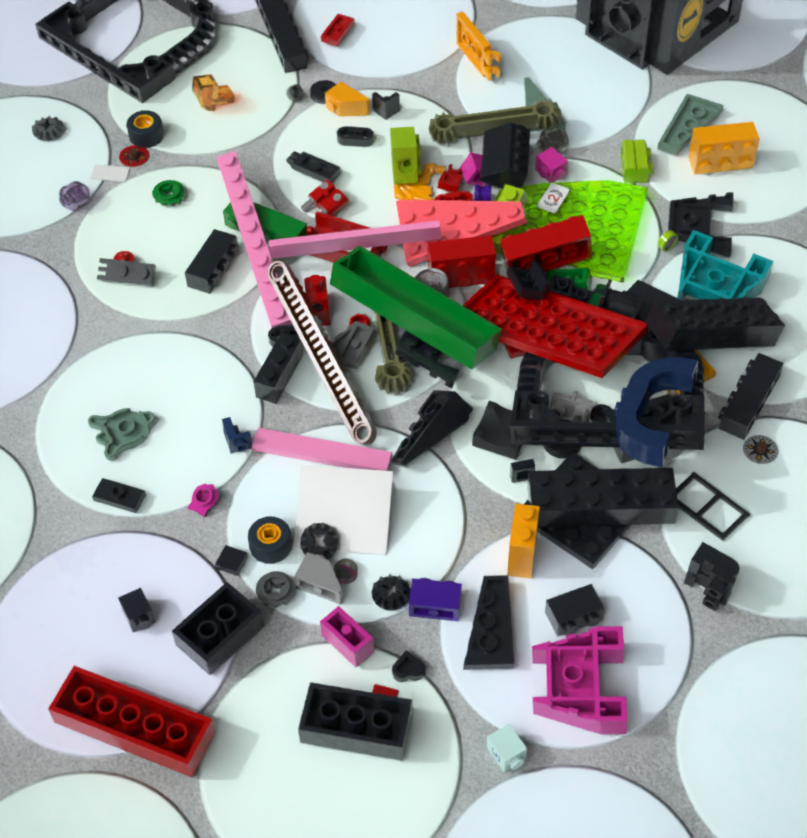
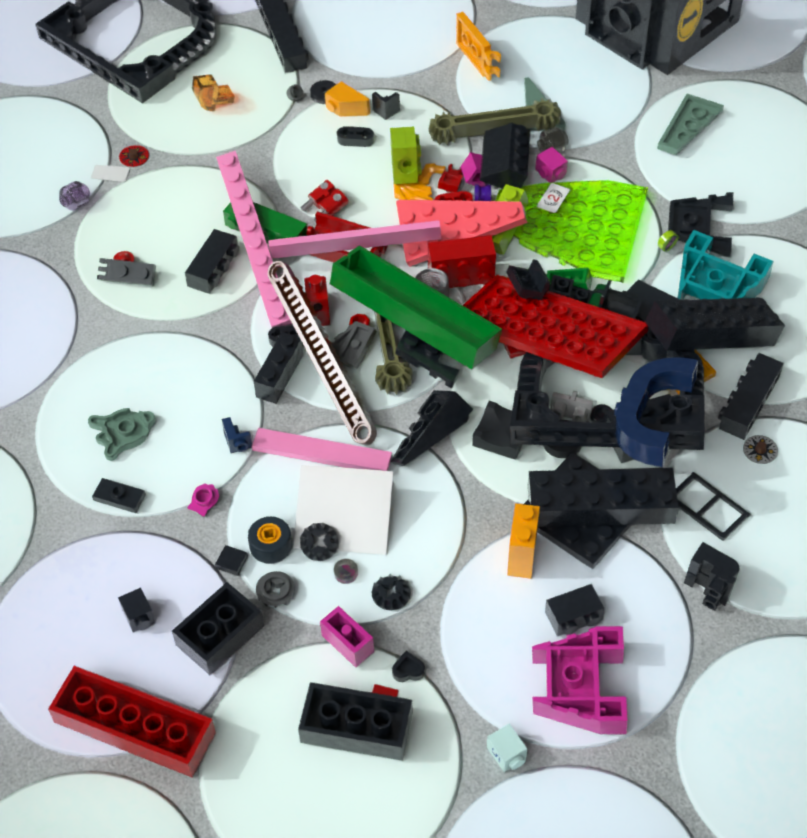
dark grey gear [32,115,64,141] -> none
black wheel [126,110,164,148] -> none
green gear [152,180,185,207] -> none
black hinge [286,151,341,183] -> none
light grey slope [294,552,342,605] -> none
red plate [321,13,355,47] -> none
dark purple brick [409,578,462,622] -> none
black wing [463,575,514,670] -> none
red brick [500,215,592,272] -> none
black tile [510,459,535,483] -> none
lime brick [620,139,653,183] -> none
light orange brick [688,121,760,175] -> none

